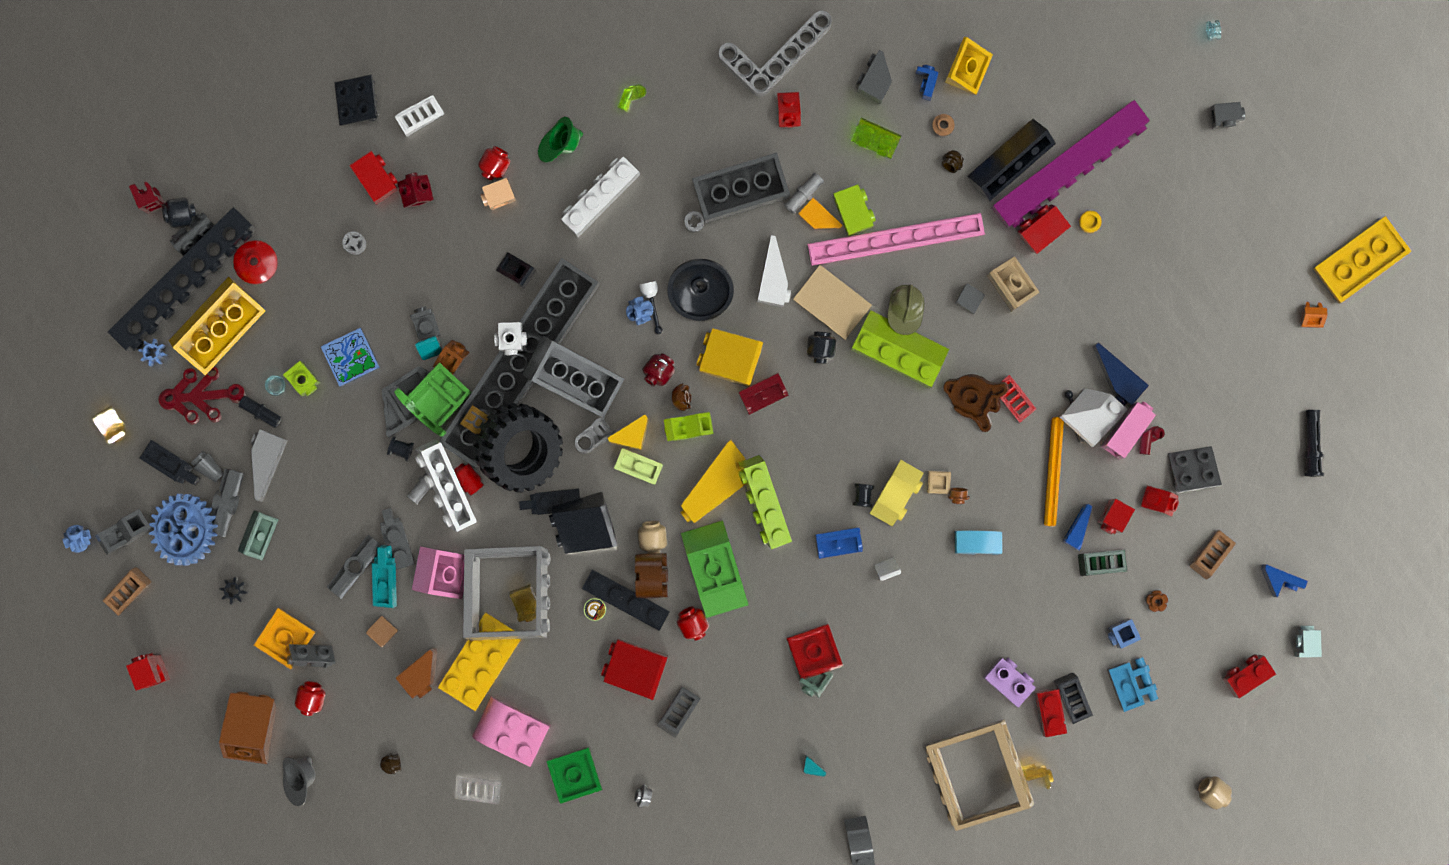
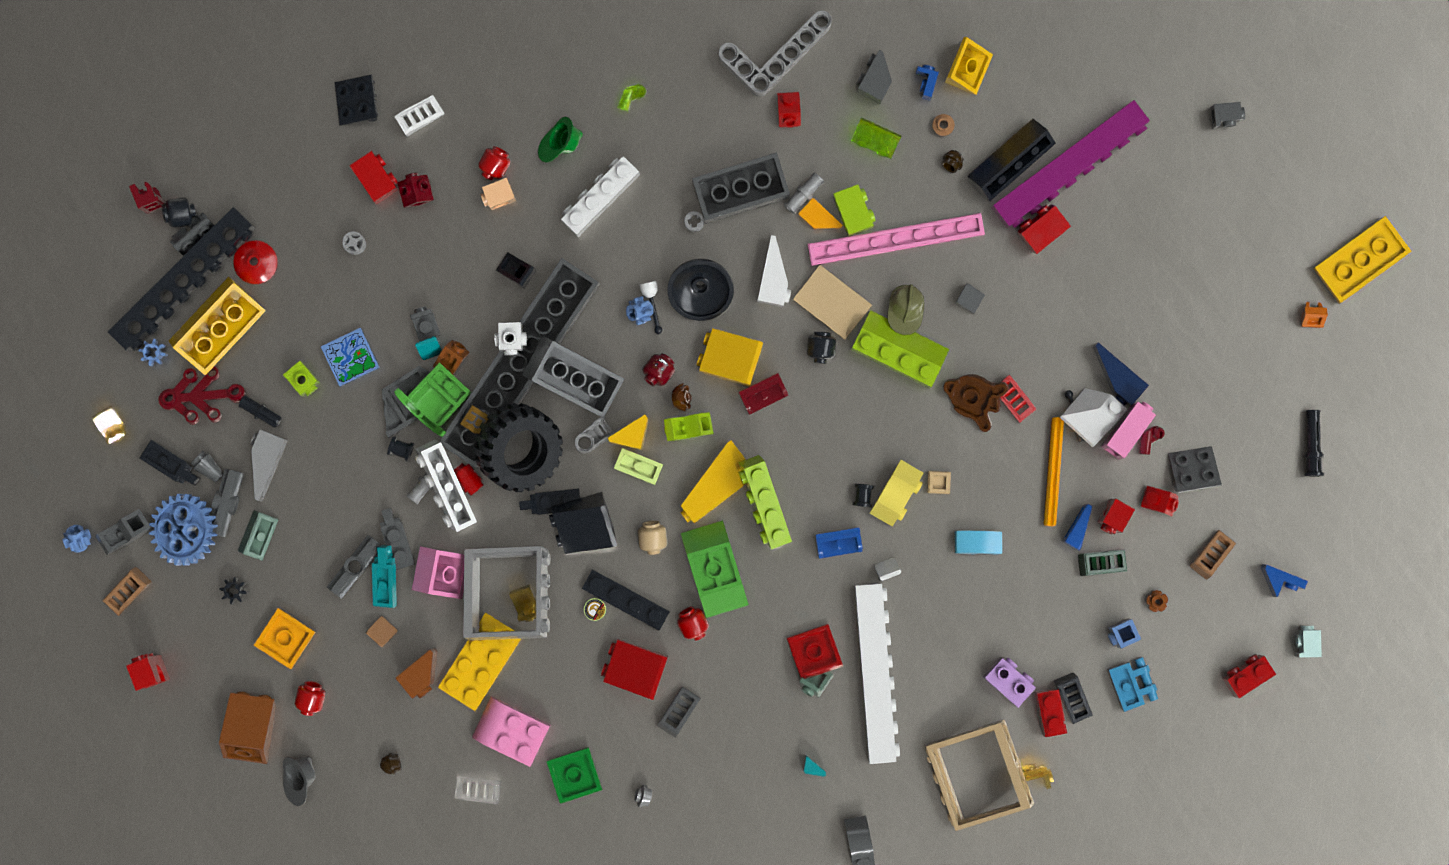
clear light blue bush [265,375,286,396] -> none
dark grey hinge [287,644,336,668] -> none
reddish brown brick [635,553,668,598] -> none
dark orange plate [948,488,970,504] -> none
tan slope [987,256,1040,312] -> none
yellow tile [1079,210,1102,233] -> none
tan head [1198,776,1232,810] -> none
clear light blue bush [1206,20,1221,41] -> none
none -> white brick [854,583,900,764]

